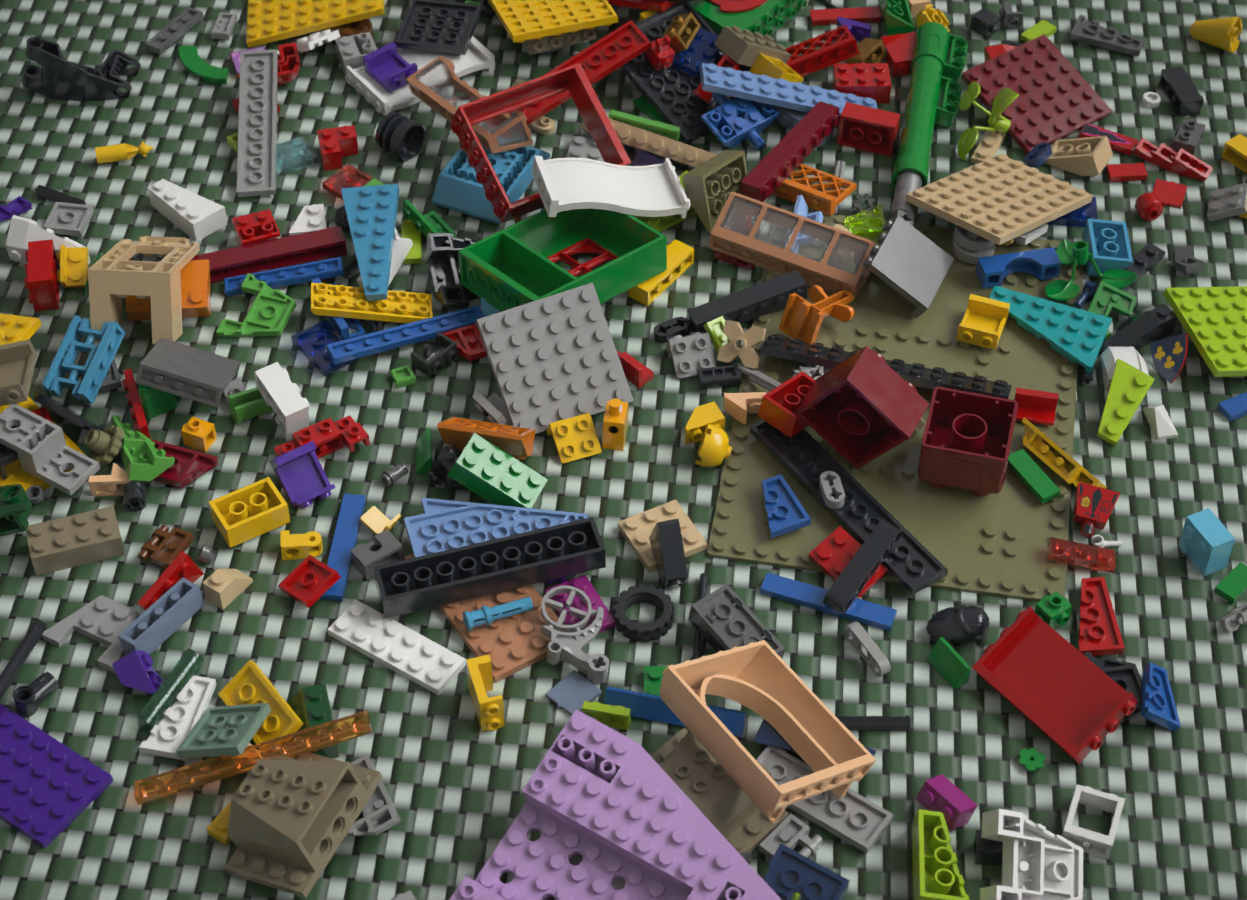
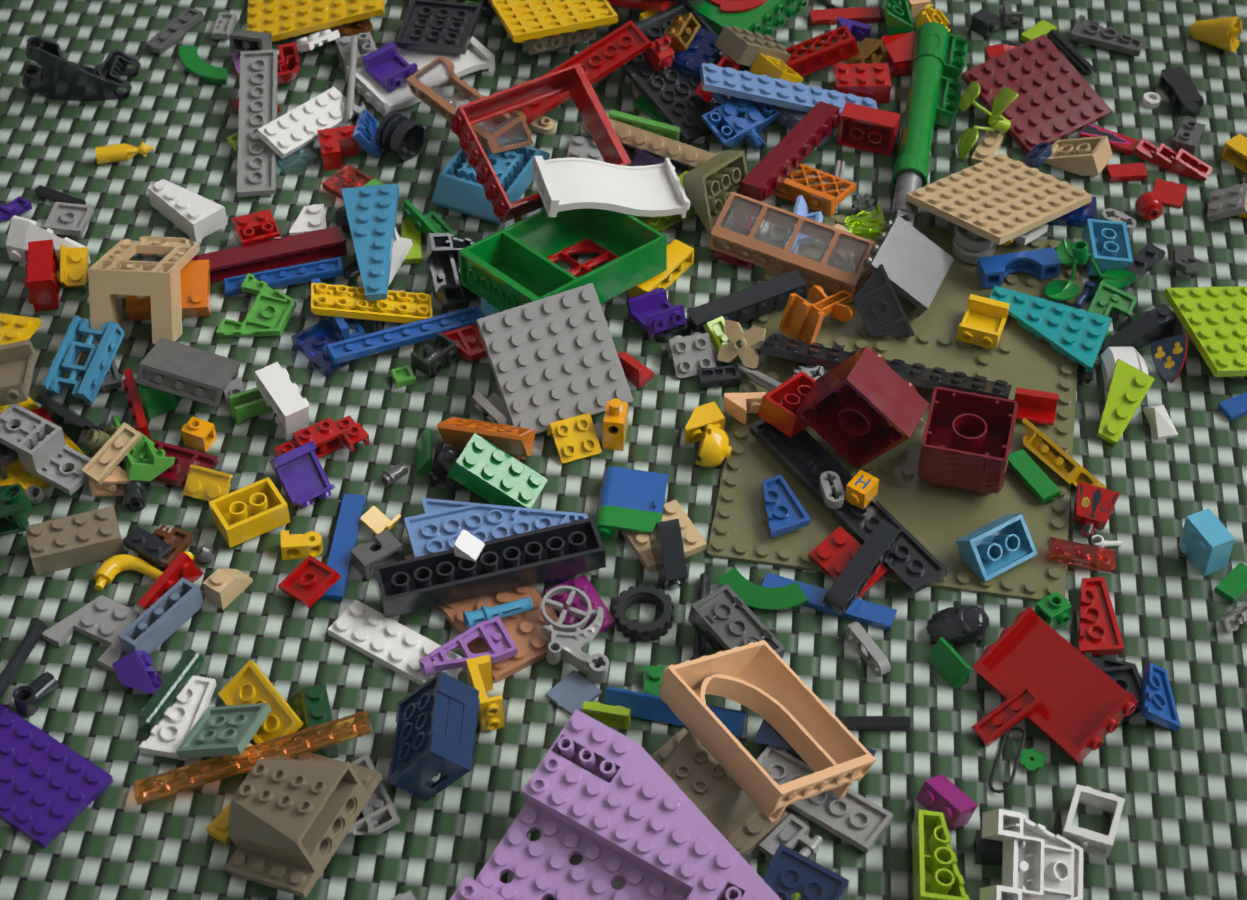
none -> tan plate [82,422,142,485]
none -> yellow animal [94,551,194,591]
none -> black plate [123,526,172,565]
none -> yellow plate [183,464,233,501]
none -> dark grey brick [229,29,272,54]
none -> white plate [256,87,358,159]
none -> light grey piece [346,35,367,120]
none -> blue wing [352,109,382,159]
none -> dark blue container [387,671,480,801]
none -> medium lavender plate [419,616,518,677]
none -> white slope [454,530,485,562]
none -> blue door [595,466,668,540]
none -> dark purple panel [627,287,686,335]
none -> green tile [717,568,809,611]
none -> light orange brick [845,470,879,509]
none -> black wing [853,264,915,337]
none -> dark azure slope [956,513,1038,582]
none -> red tile [972,683,1043,747]
none -> black piece [989,727,1026,793]
none -> black axle [1047,29,1094,75]
none -> light grey beam [1101,208,1136,235]

